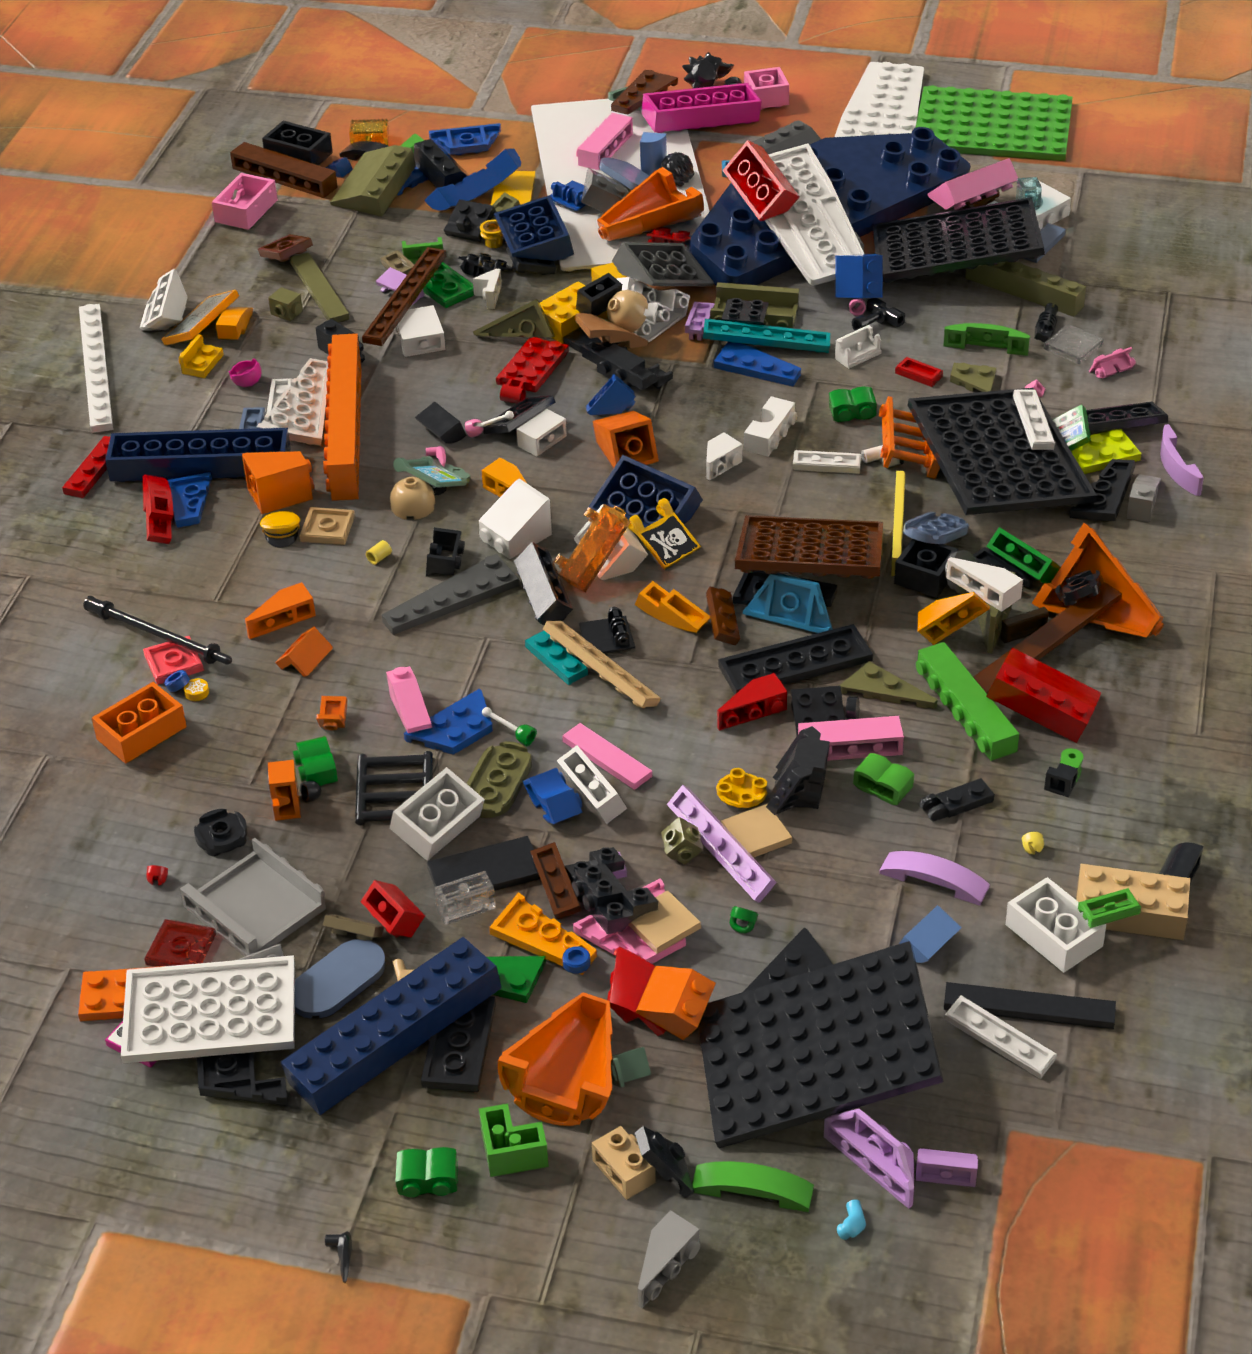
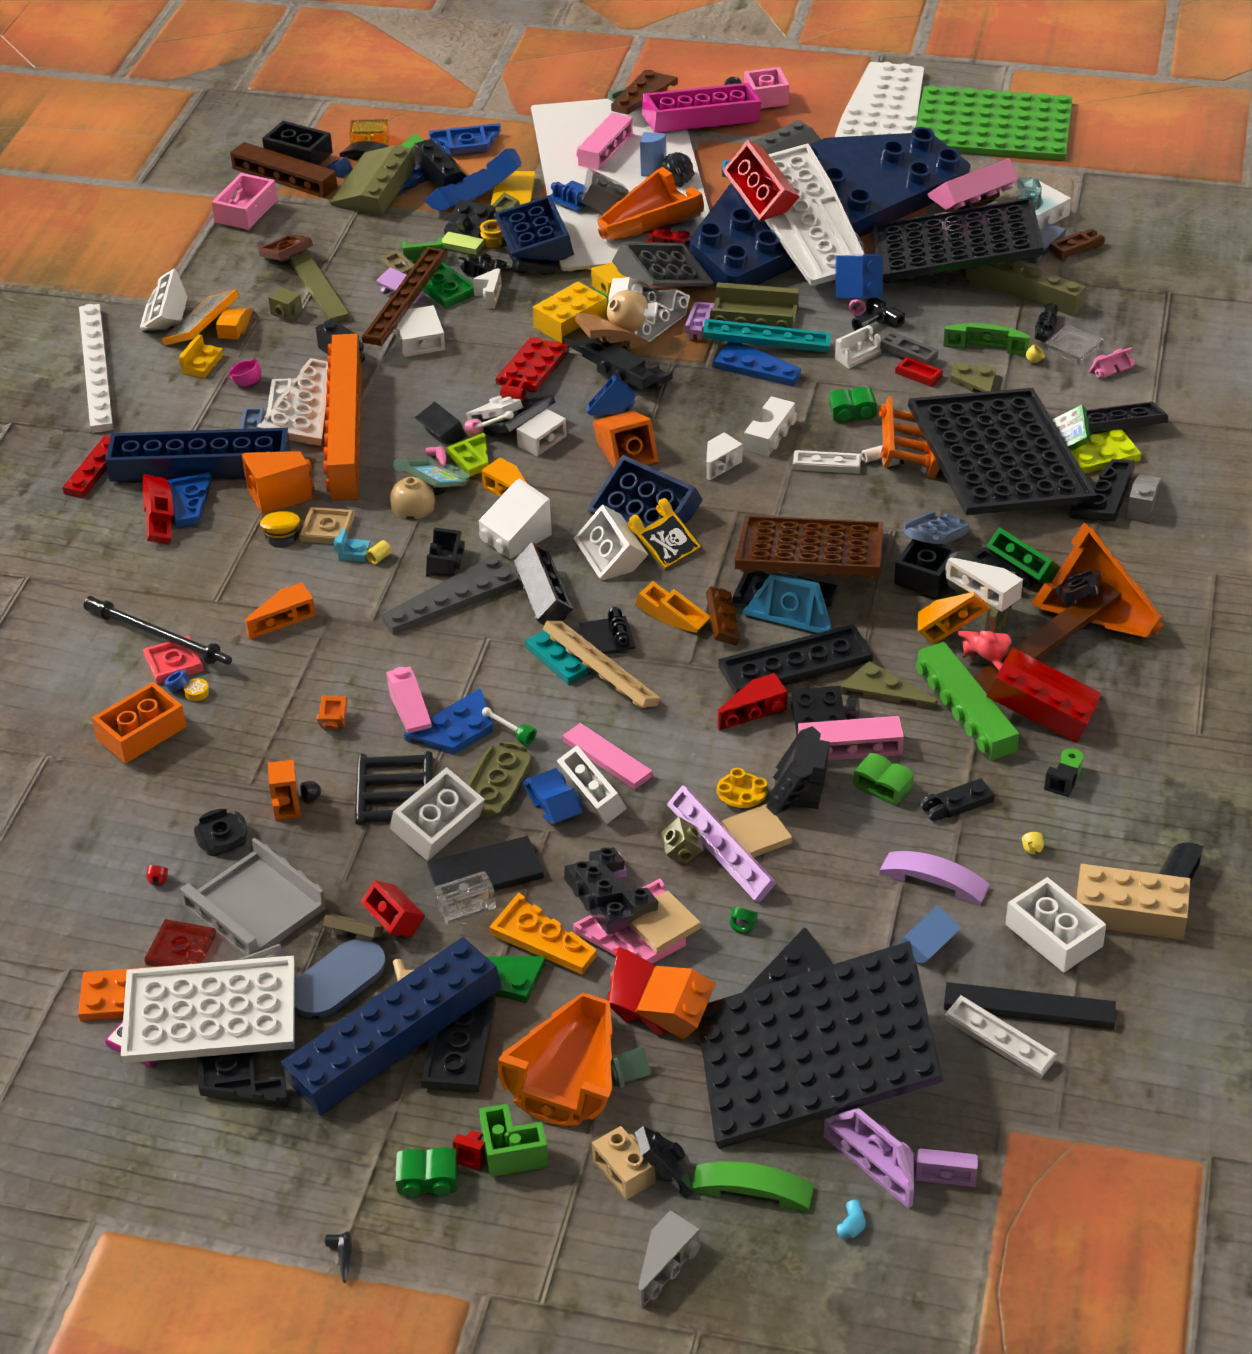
orange panel [275,626,333,677] -> none
green brick [293,736,338,786] -> none
olive wing [473,299,555,337] -> none
reddish brown plate [530,842,581,920] -> none
clear orange brick [553,504,631,593] -> none
blue tile [562,946,590,974] -> none
black brick [576,273,623,316] -> none
sand blue tile [599,158,649,190] -> none
black head [682,52,734,89] -> none
black hinge [721,298,769,325] -> none
light yellow tile [891,471,905,576] -> none
dark brown tile [1001,607,1049,643] -> none
white tile [1013,390,1055,450] -> none
bright pink piece [1025,379,1045,397] -> none
bright green tile [1078,888,1141,928] -> none
lavender slope [1160,424,1204,496] -> none
none -> medium azure bracket [334,529,371,562]
none -> yellowish green tile [442,232,484,255]
none -> lime wing [447,433,489,476]
none -> red tile [453,1130,485,1171]
none -> white wing [466,396,523,421]
none -> dark grey hinge [880,332,939,365]
none -> coral animal [958,631,1012,670]
none -> light yellow hinge [1026,344,1045,363]
none -> reddish brown hinge [1049,228,1105,259]

